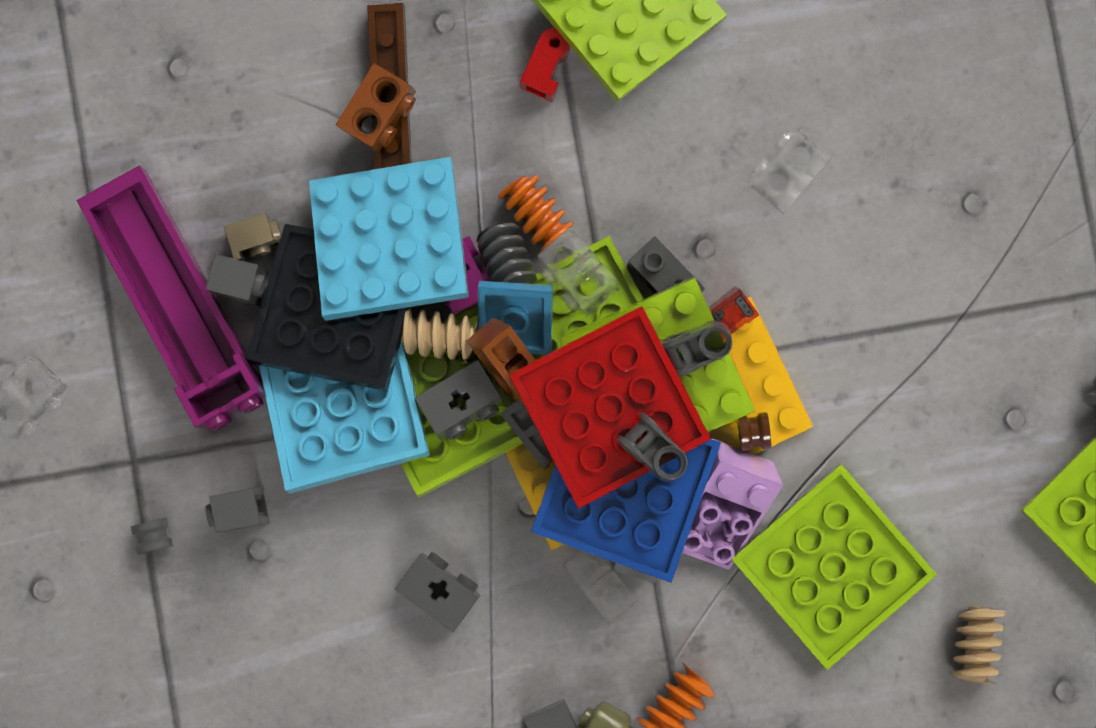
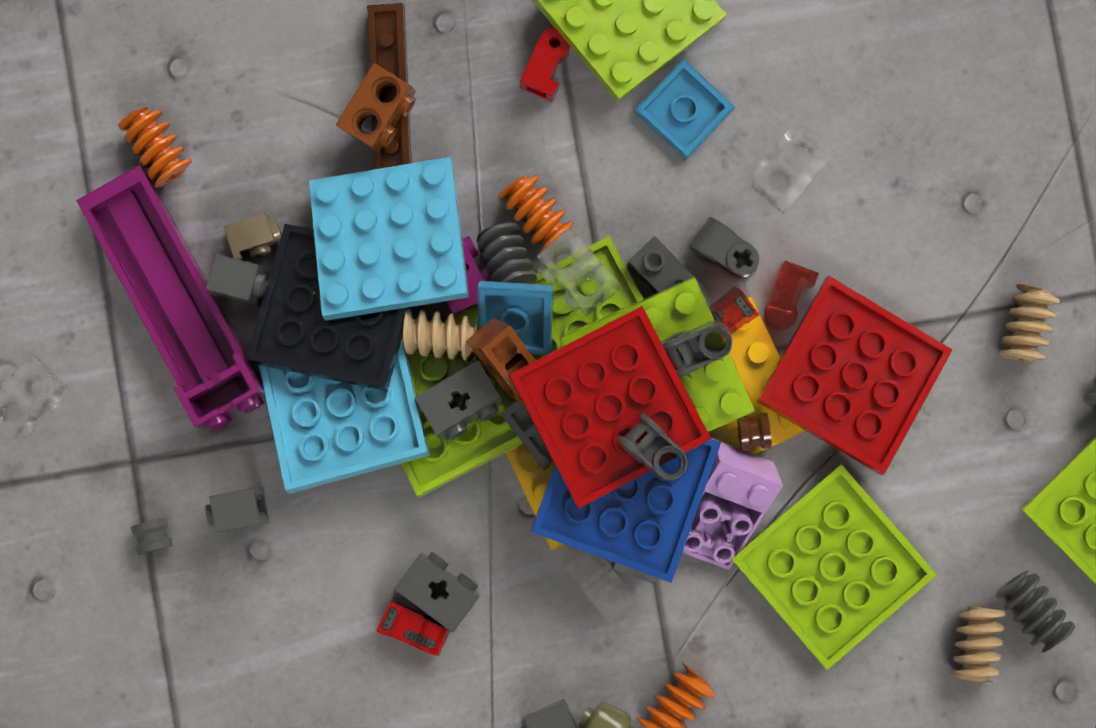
none -> orange piece [118,107,192,188]
none -> red leg [376,599,450,656]
none -> dark azure tile [634,58,735,160]
none -> dark grey piece [689,217,759,278]
none -> red plate [756,276,953,475]
none -> clear red leg [764,260,819,331]
none -> dark grey piece [995,570,1075,652]
none -> tan piece [998,284,1060,364]

